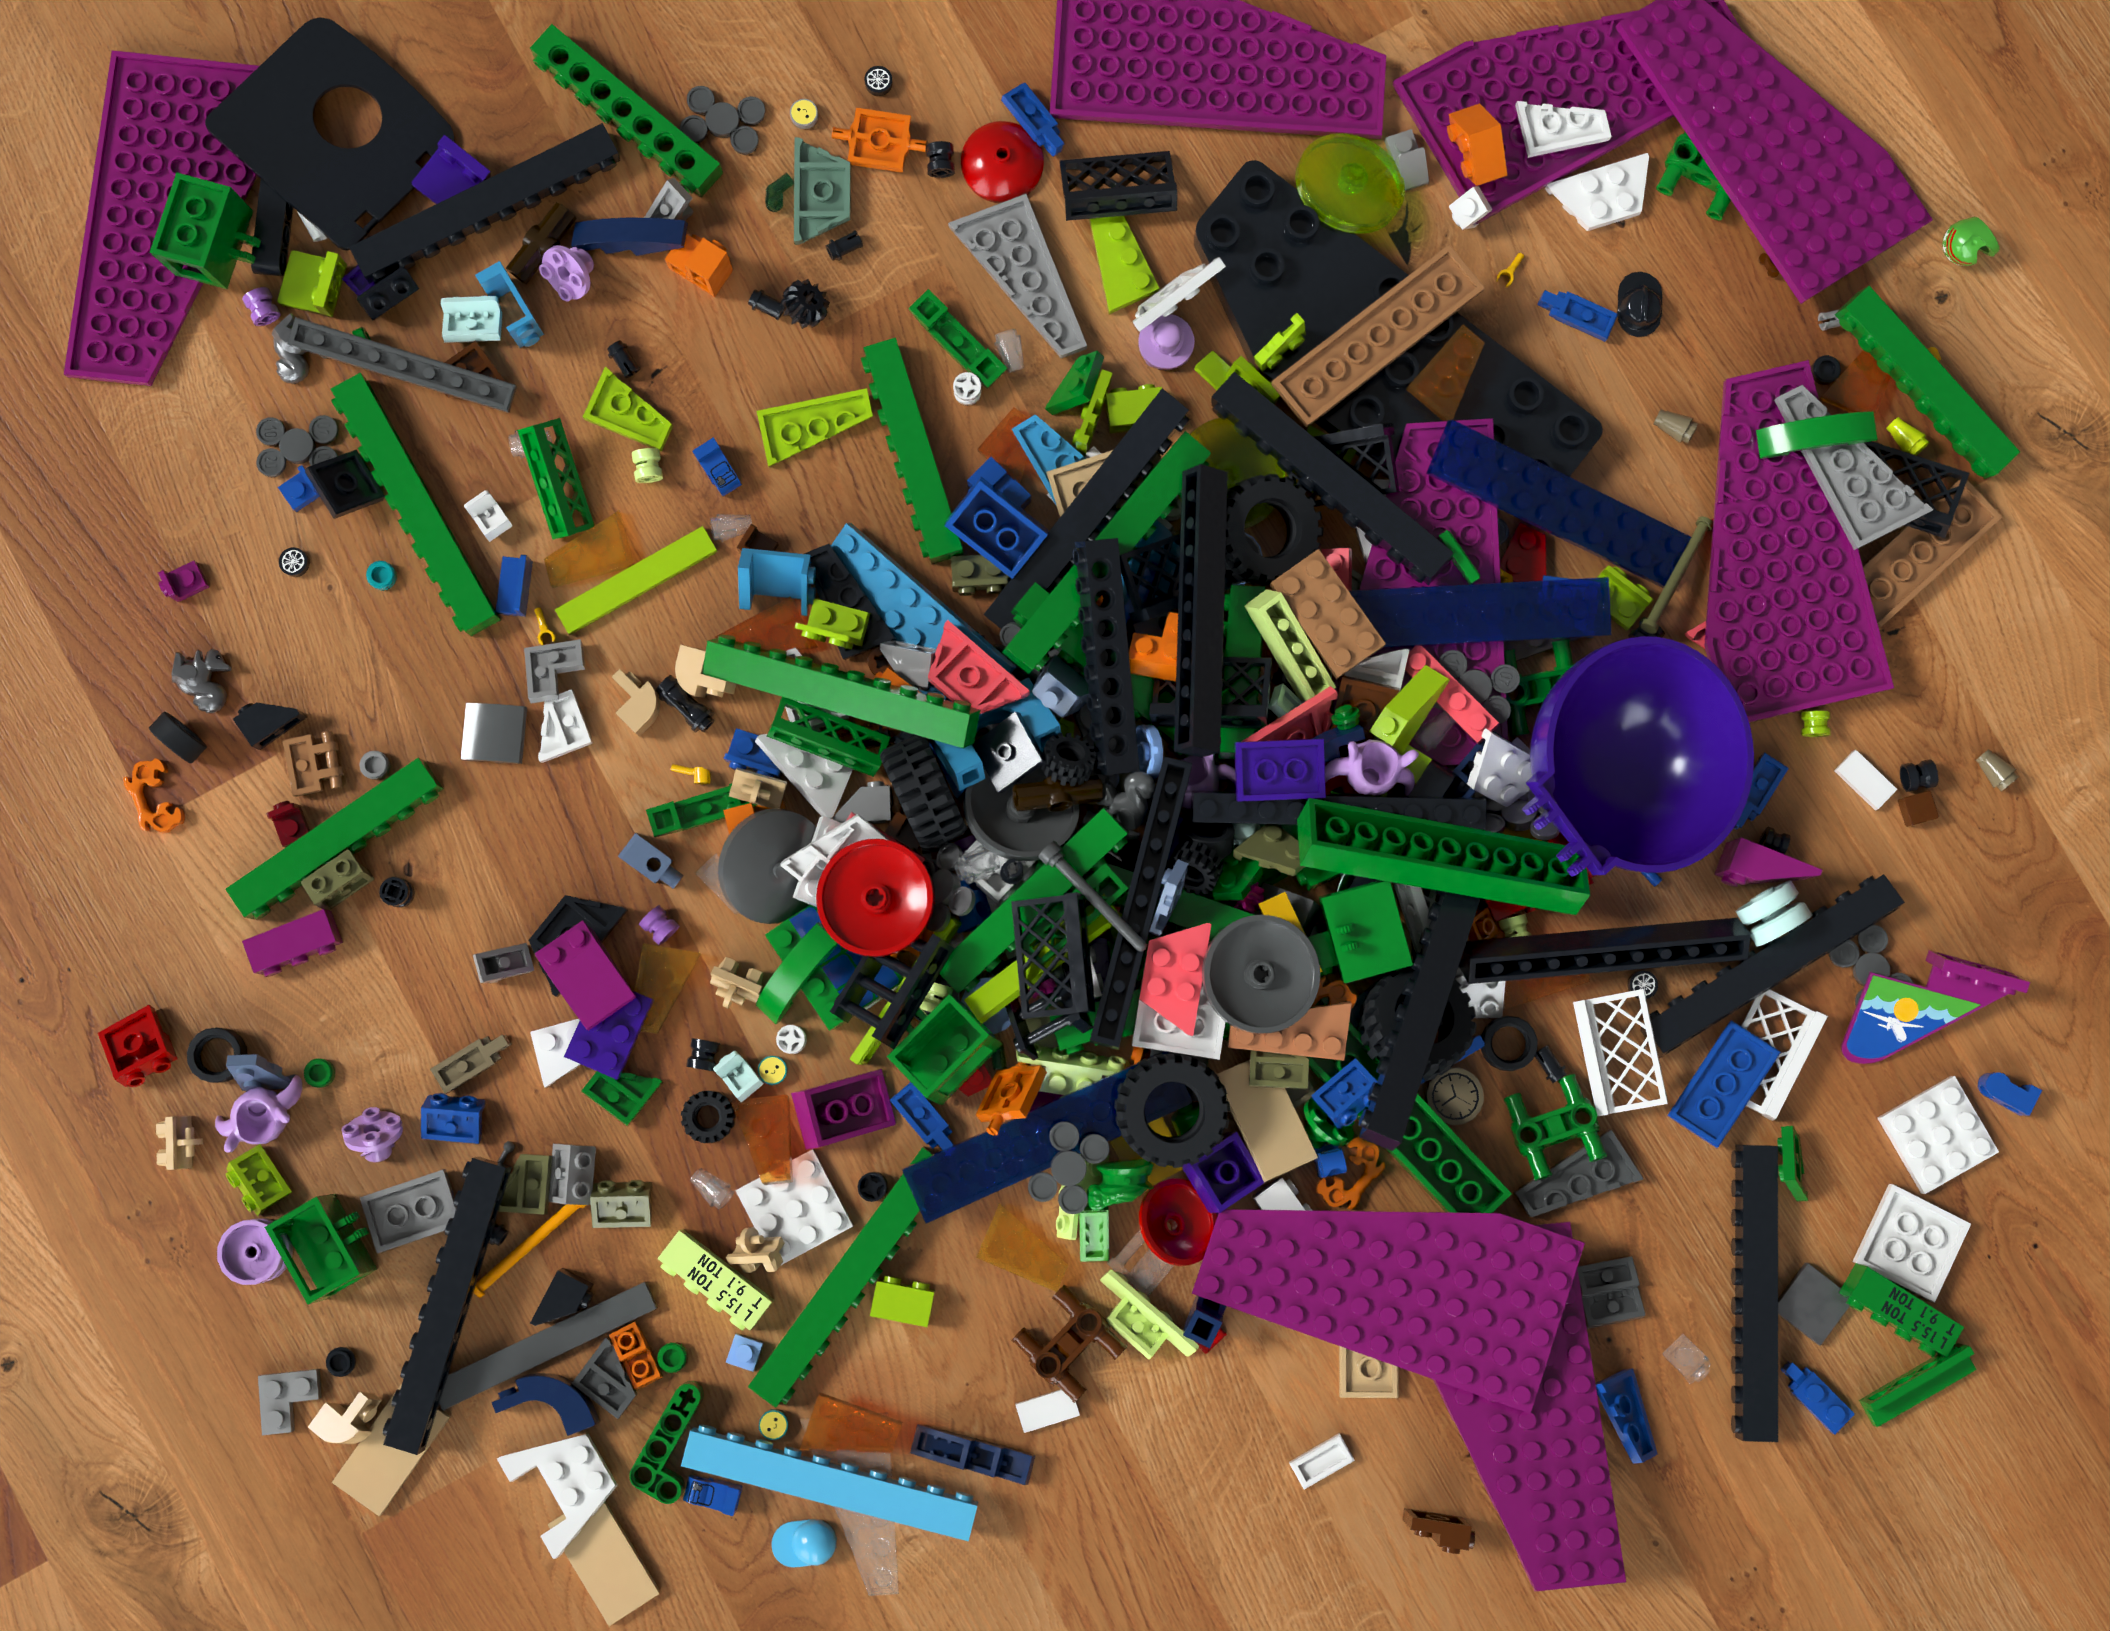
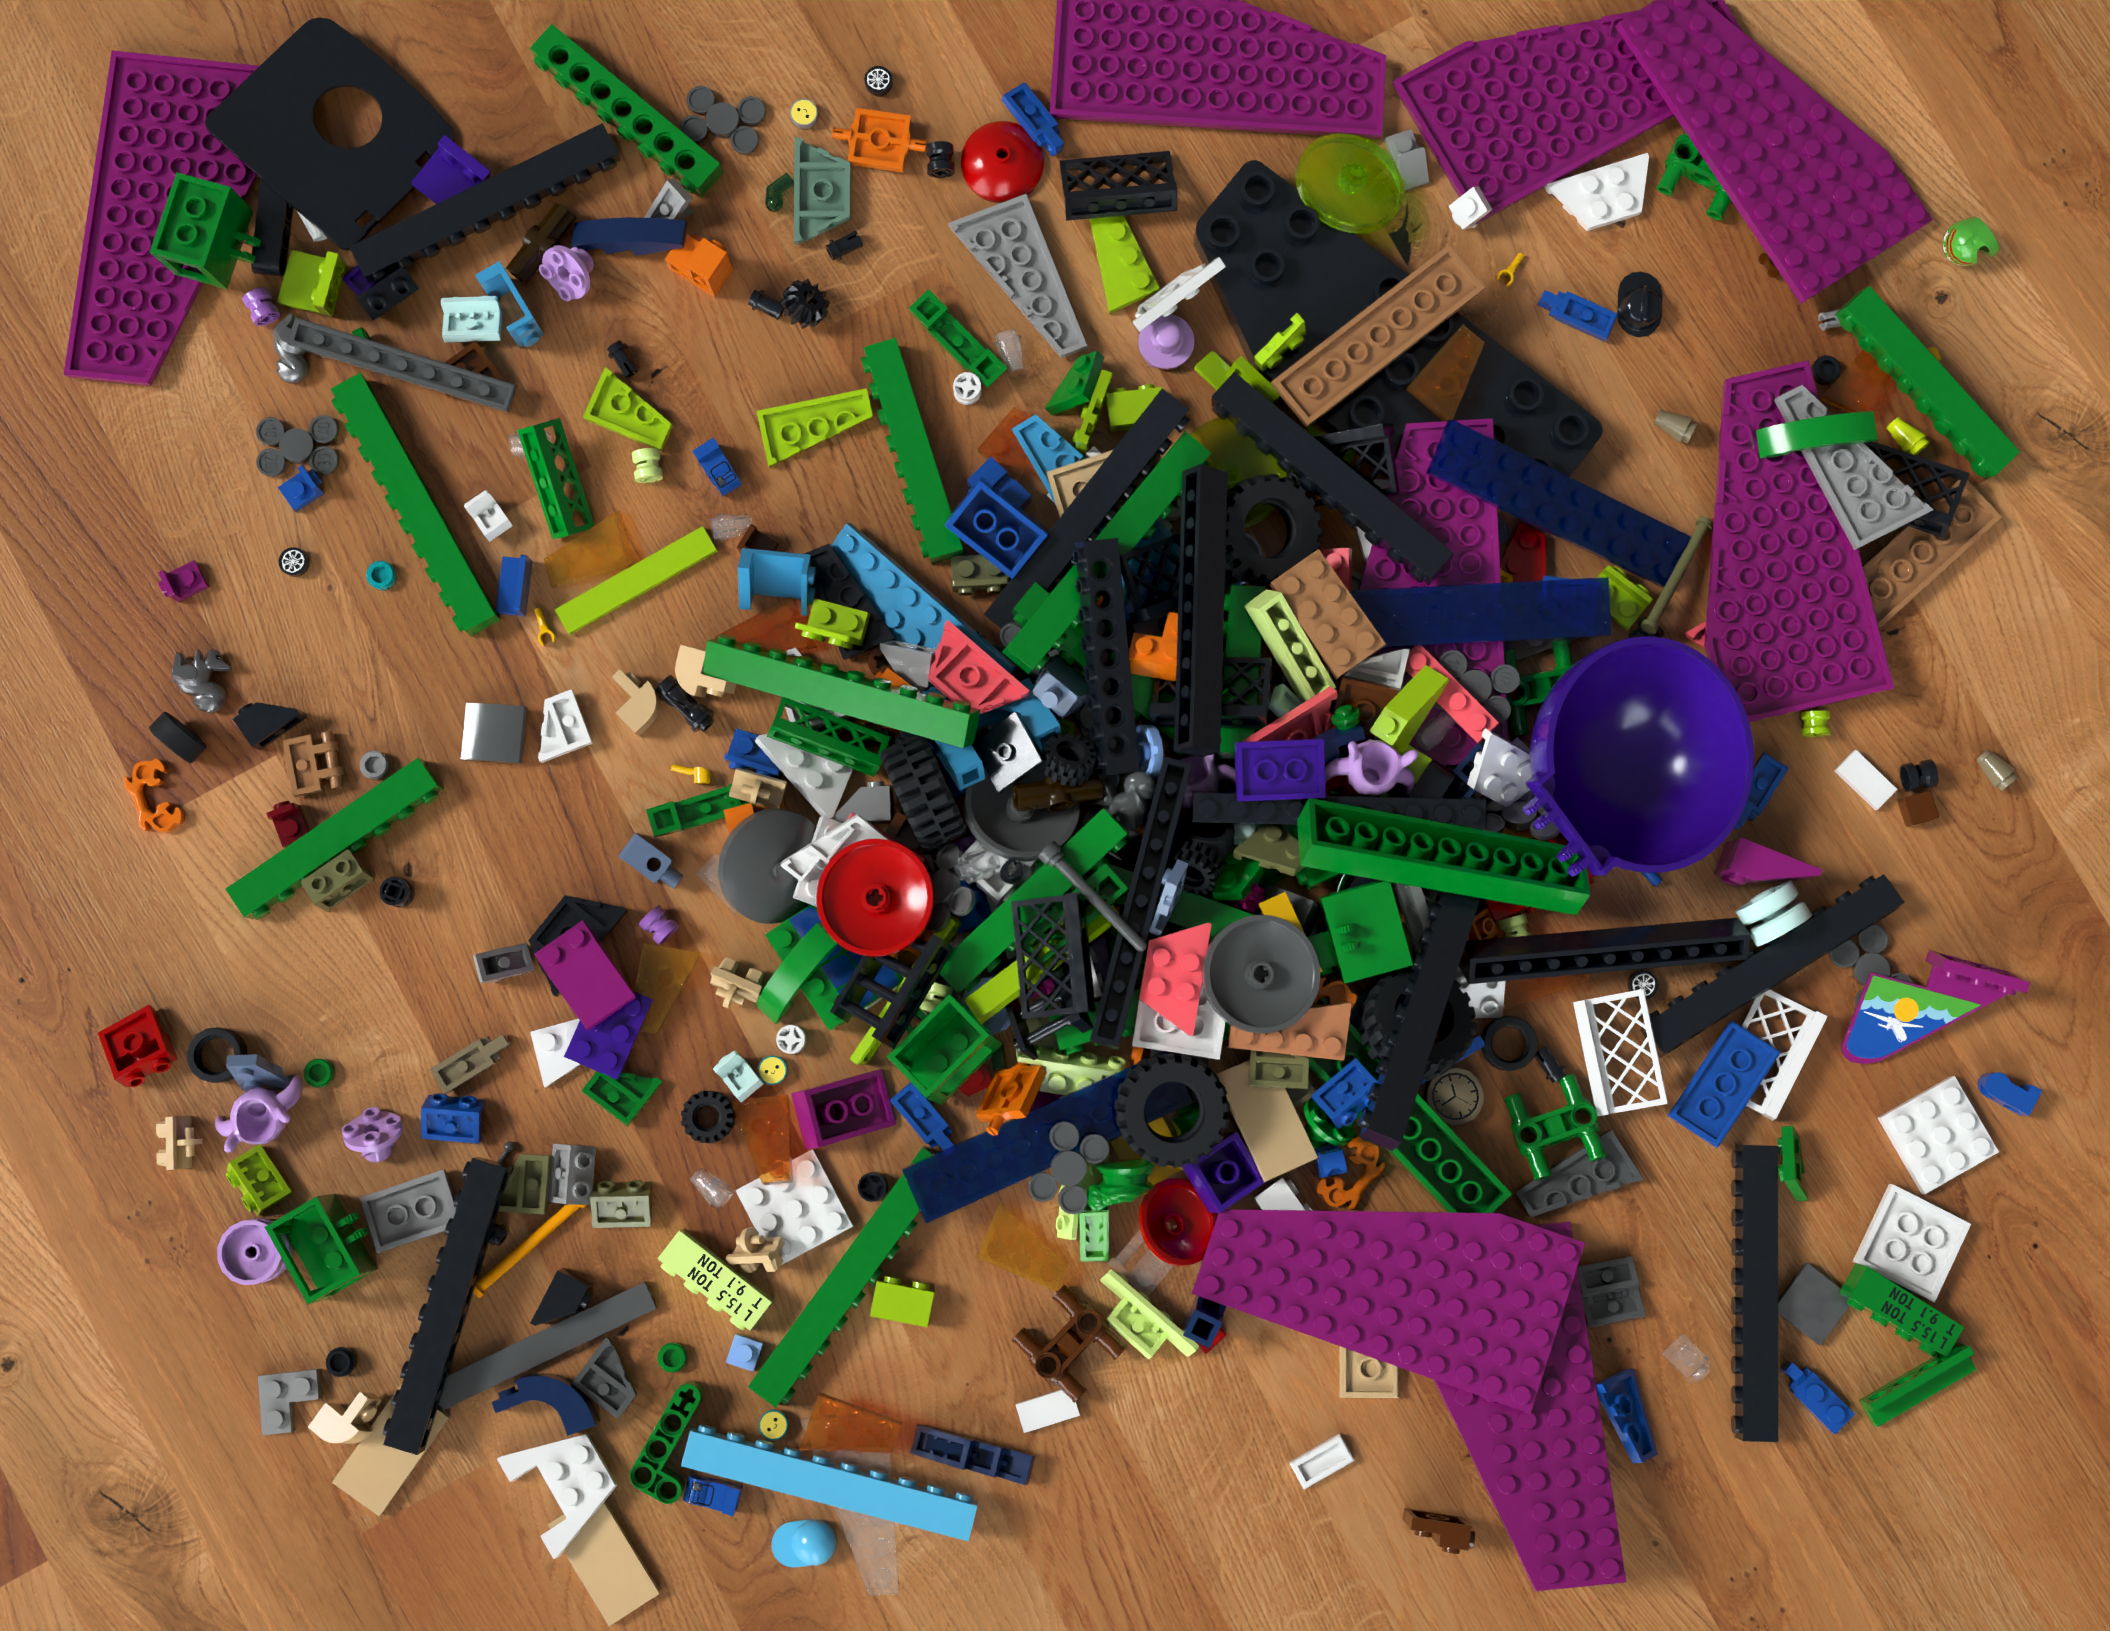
magenta brick [242,909,343,977] -> none
black plate [305,450,385,519] -> none
light grey plate [524,639,585,703] -> none
orange slope [609,1322,663,1390] -> none
black wheel [686,1038,720,1072] -> none
green tile [1437,530,1480,586] -> none
orange brick [1447,103,1507,186] -> none
white wing [1515,101,1612,158] -> none
black wheel [1758,826,1791,855] -> none

